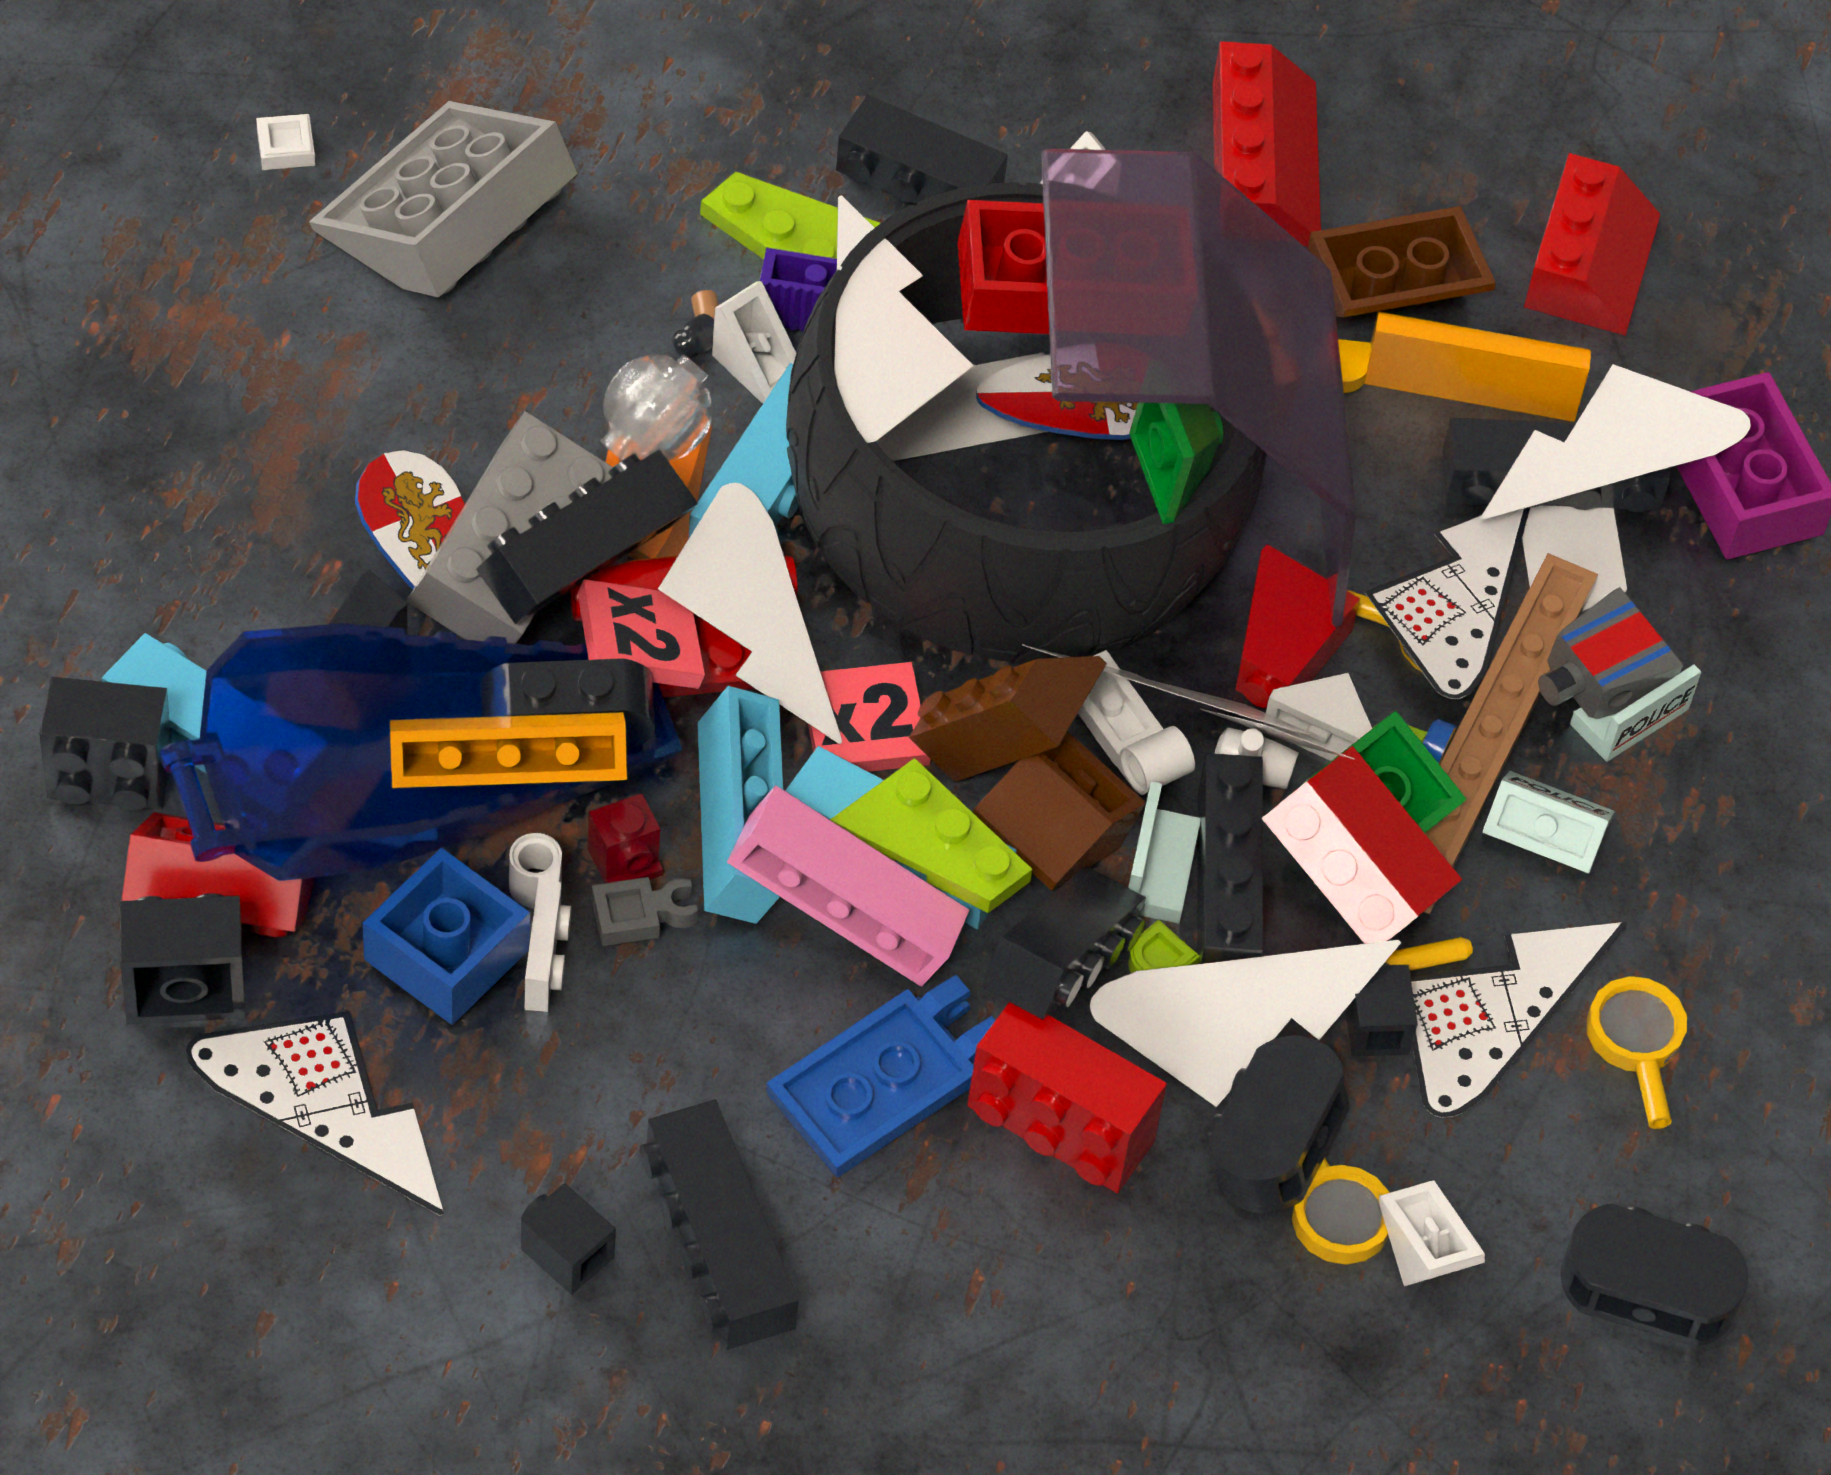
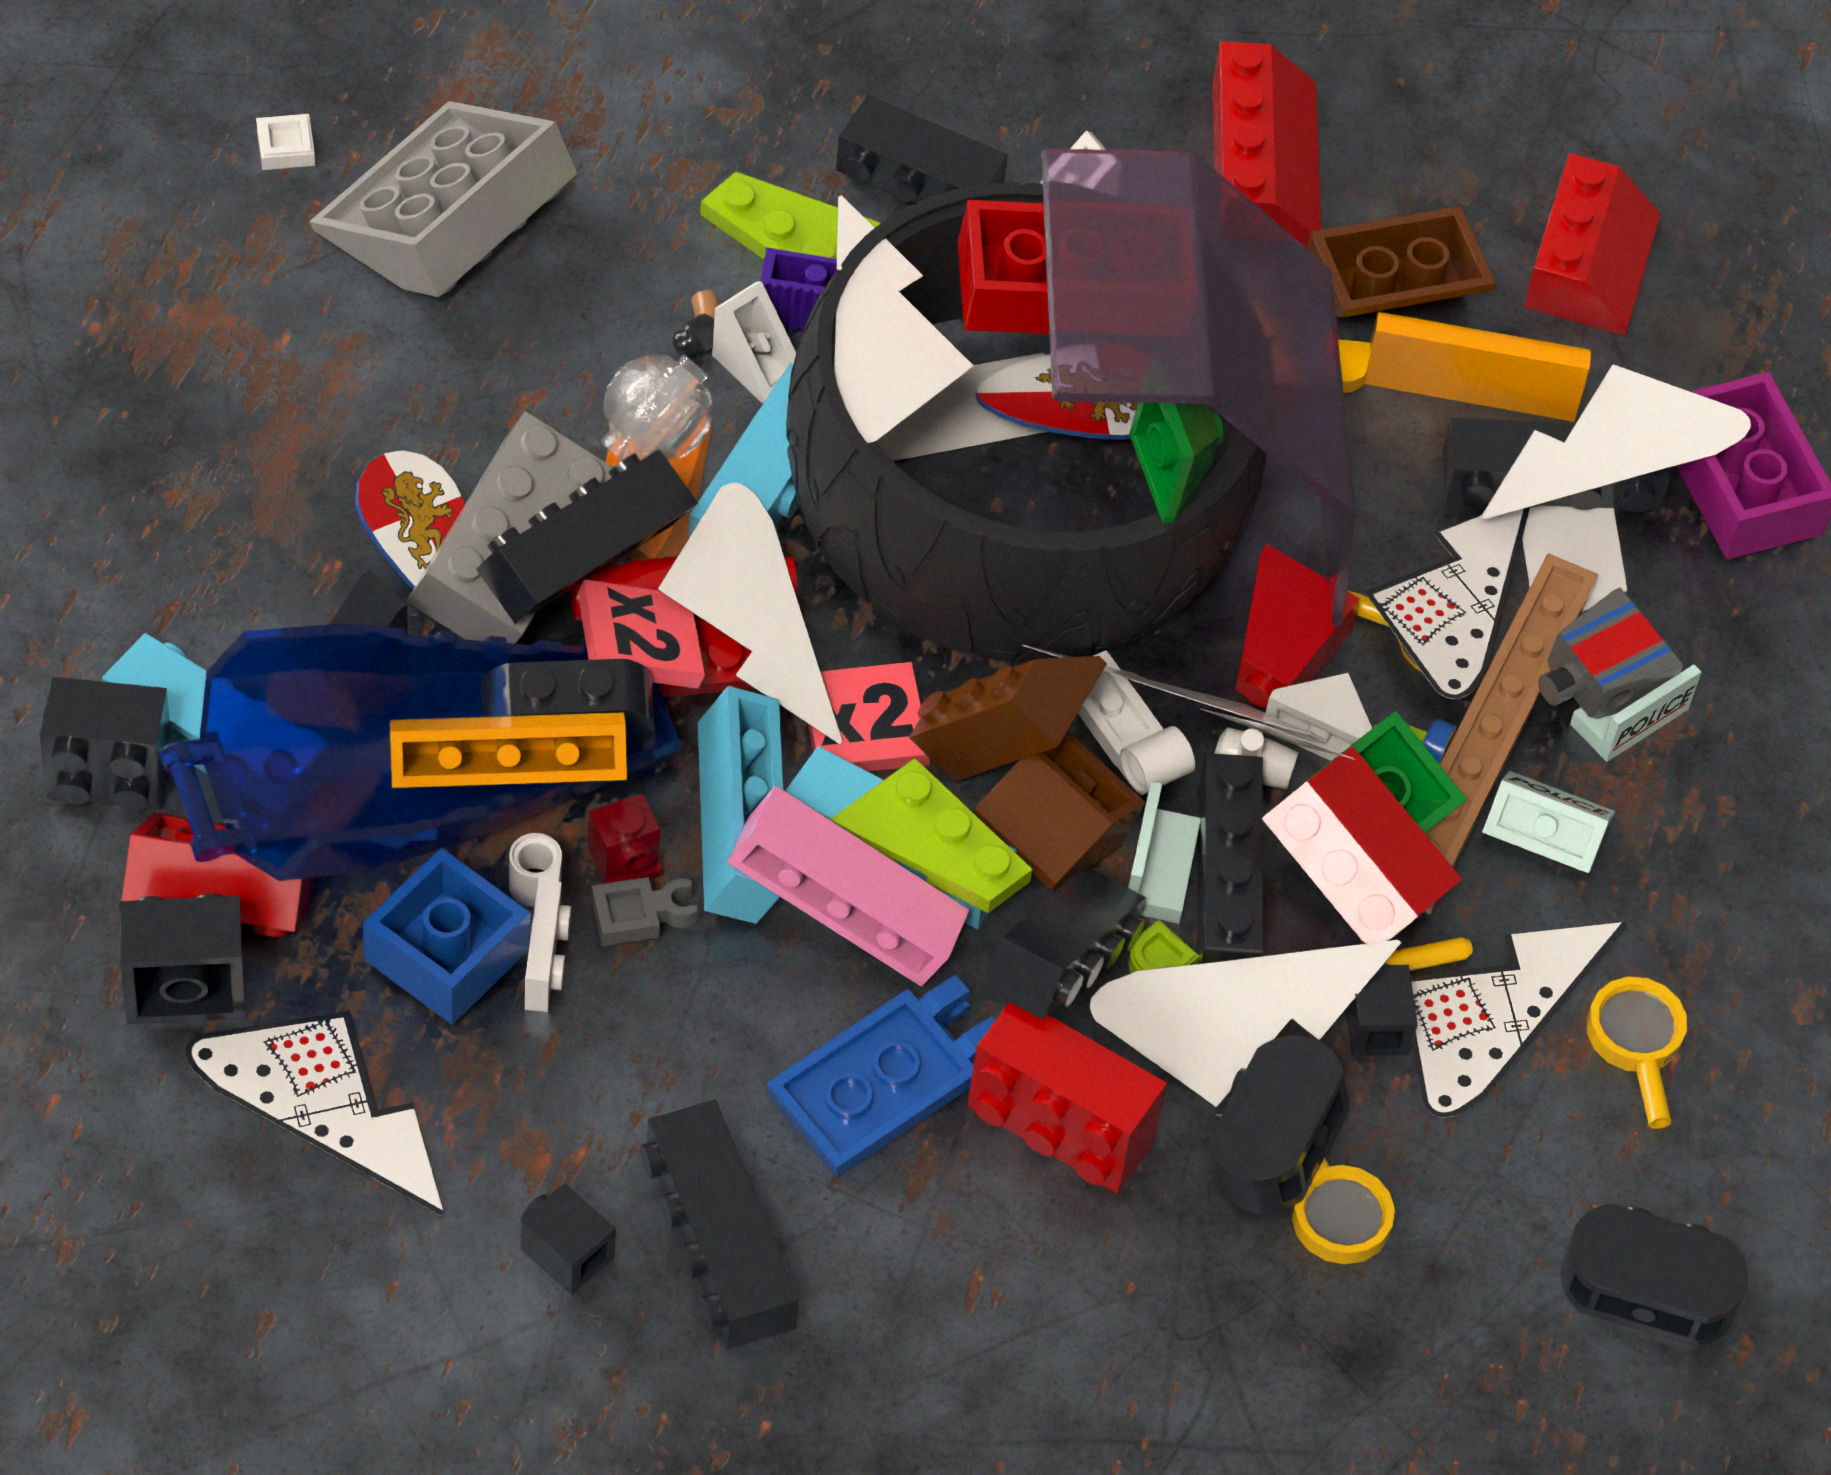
white slope [1379,1180,1485,1286] -> none

